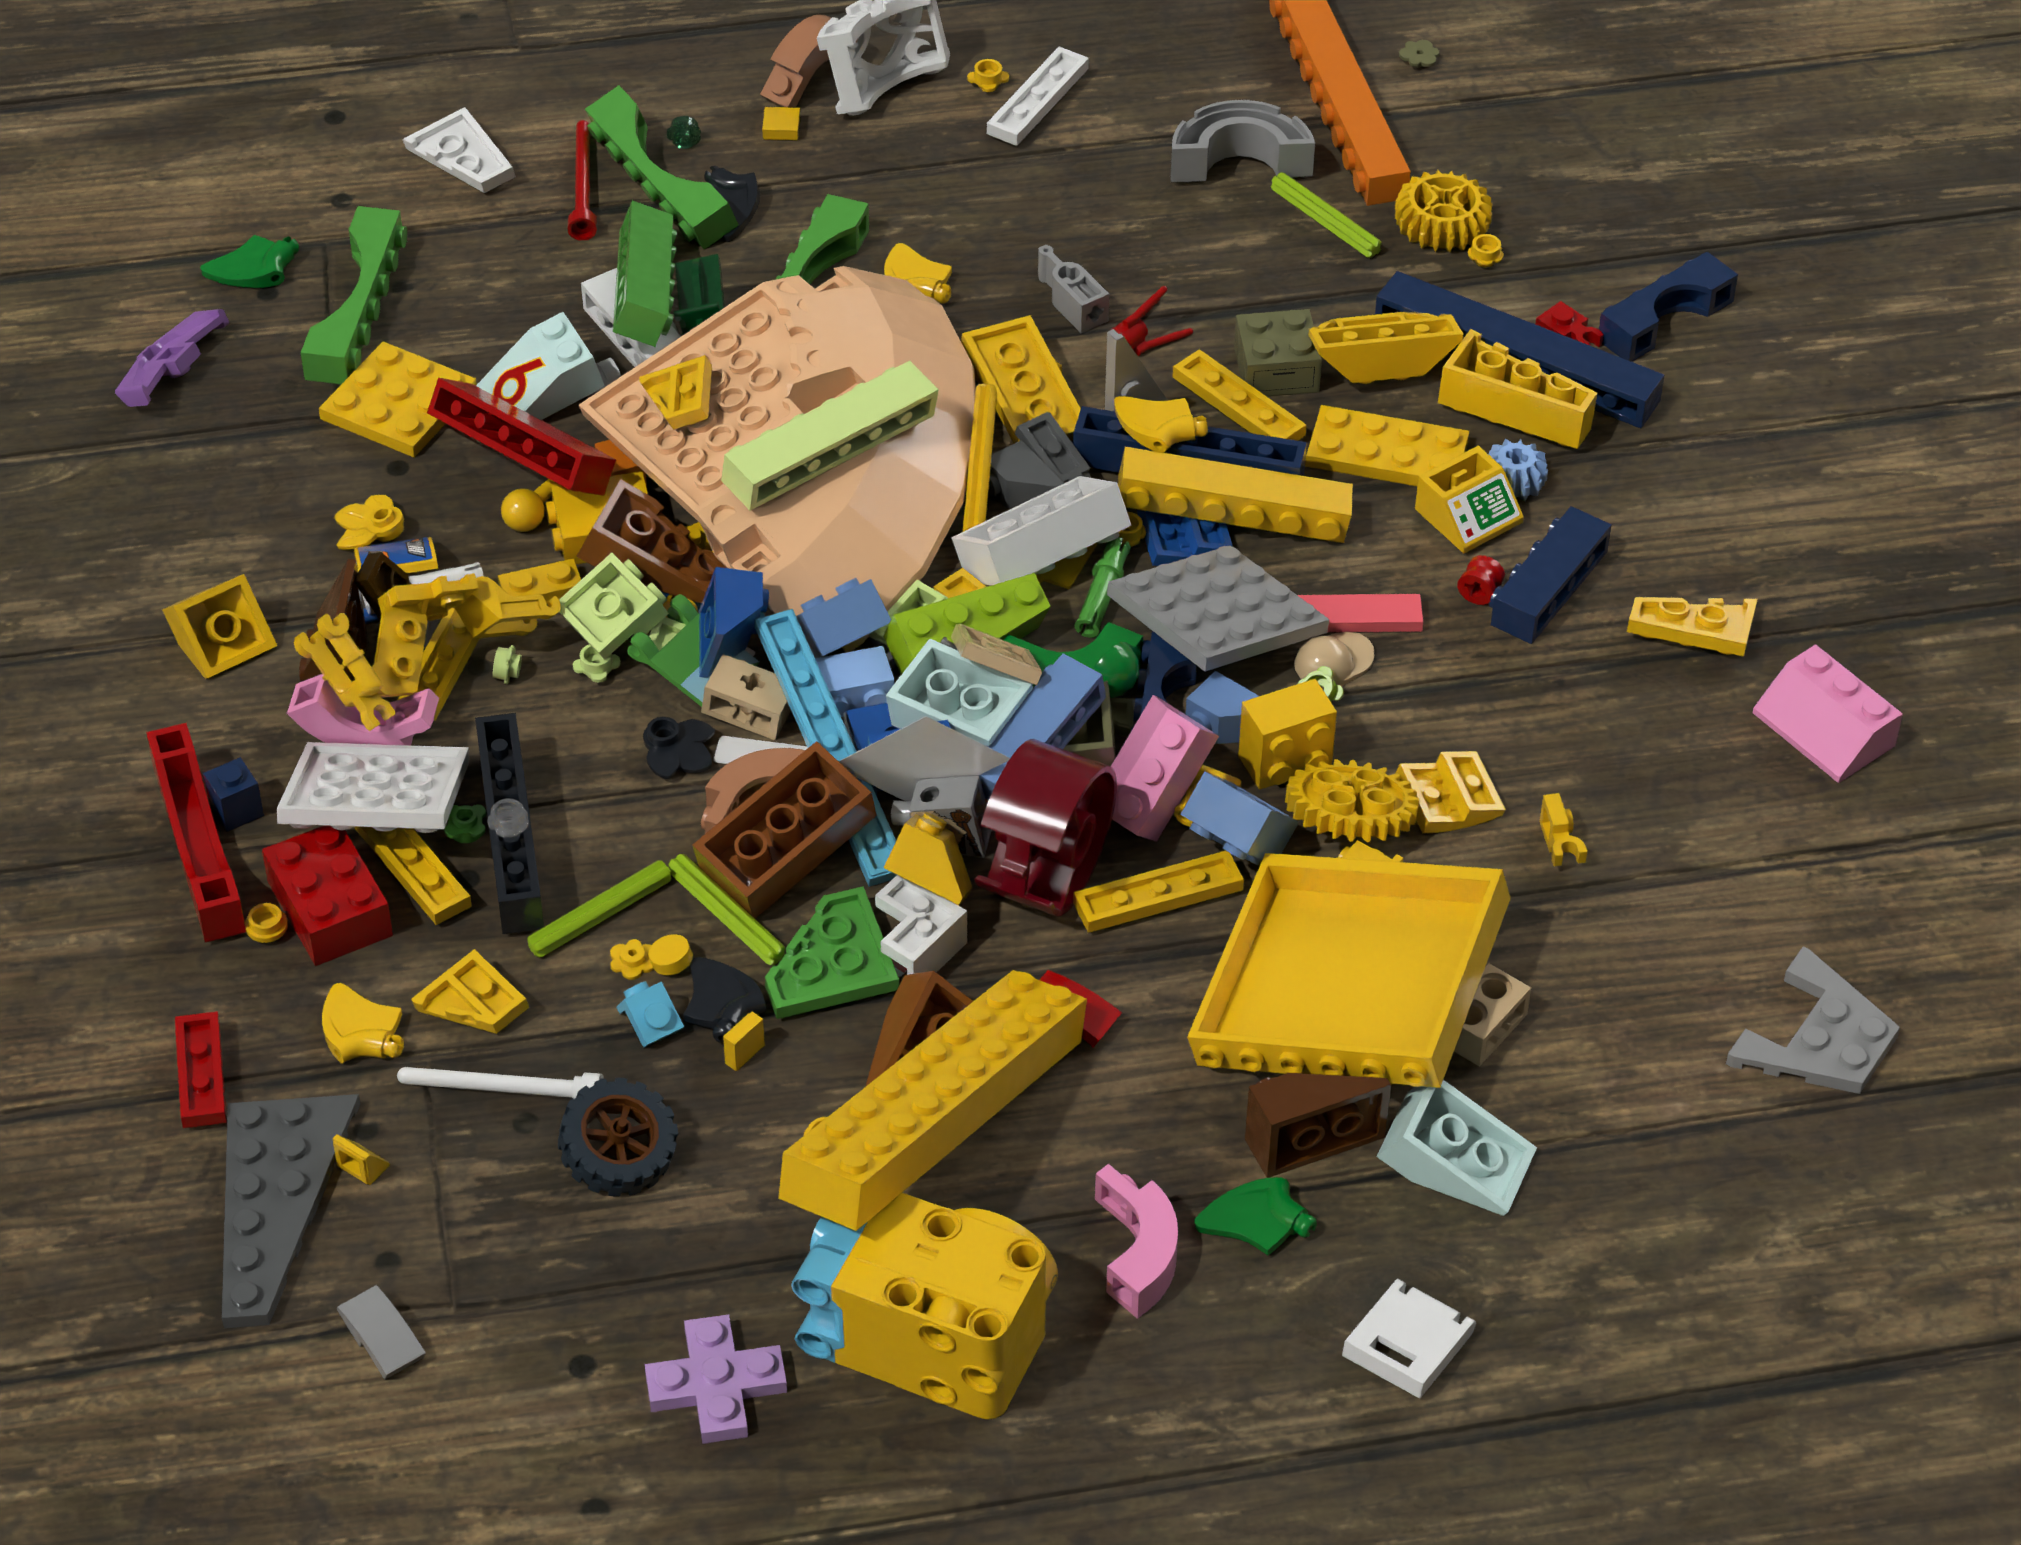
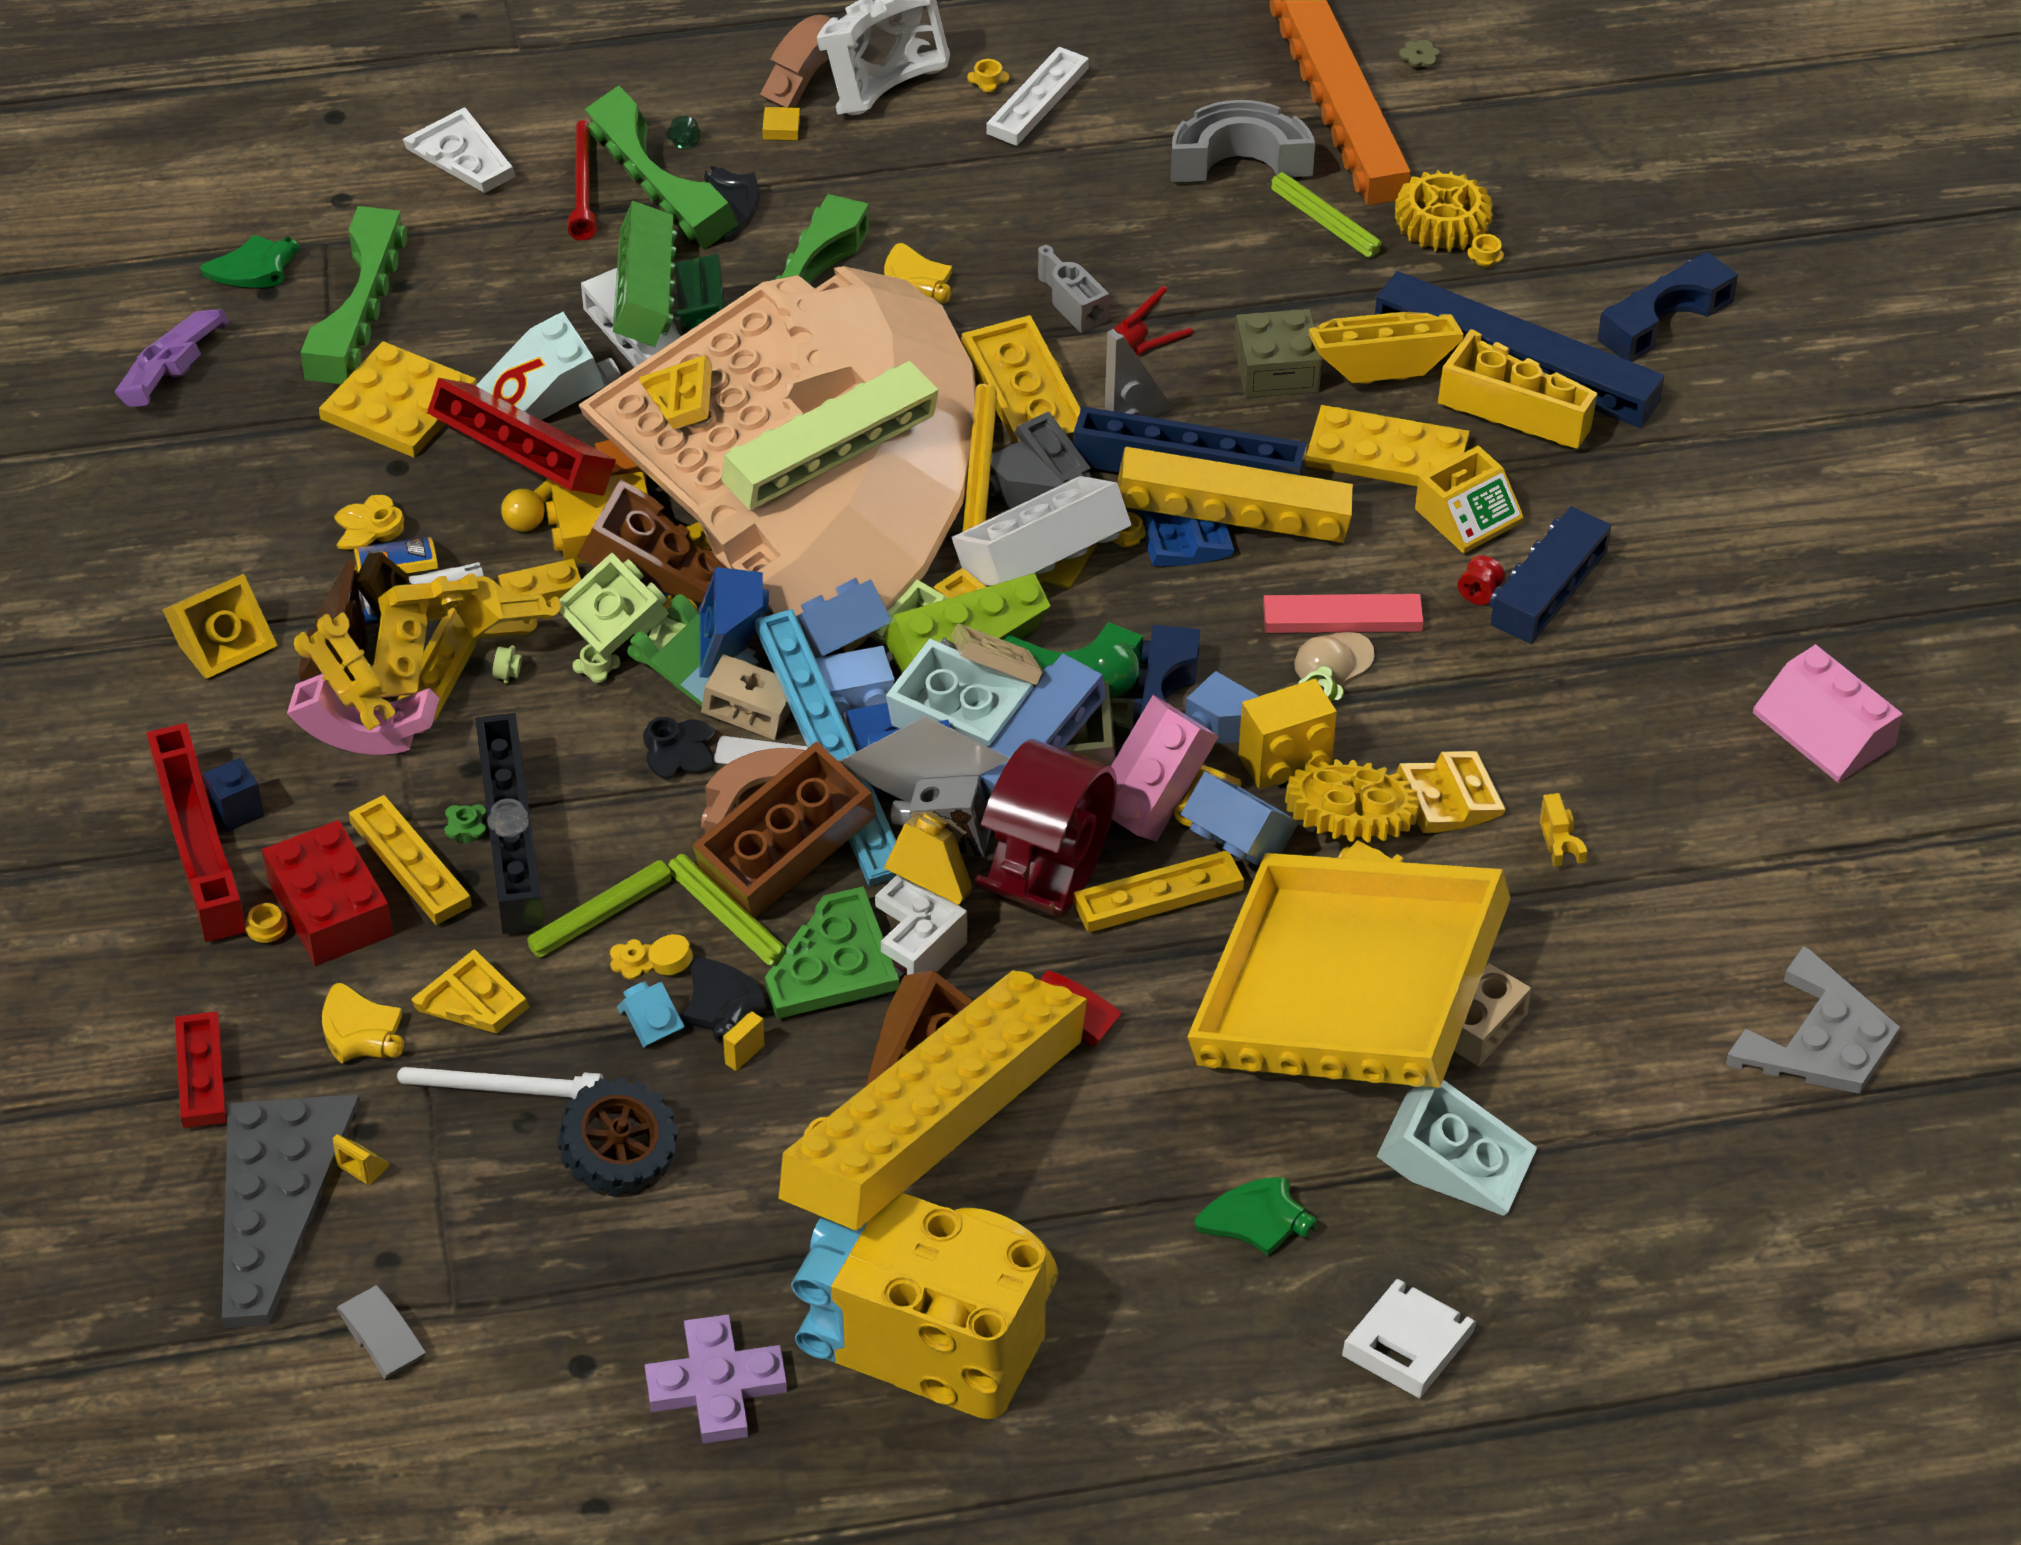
white plate [277,742,469,833] -> none
bright green pin [1075,537,1131,638] -> none
bright pink arch [1095,1164,1178,1319] -> none
light grey plate [1107,545,1329,671] -> none
yellow arm [1114,396,1208,453] -> none
yellow plate [1173,349,1307,441] -> none
reddish brown slope [1245,1073,1391,1178] -> none
light blue gear [1489,439,1548,501] -> none
red plate [1535,301,1603,347] -> none
yellow wing [1627,597,1758,656] -> none

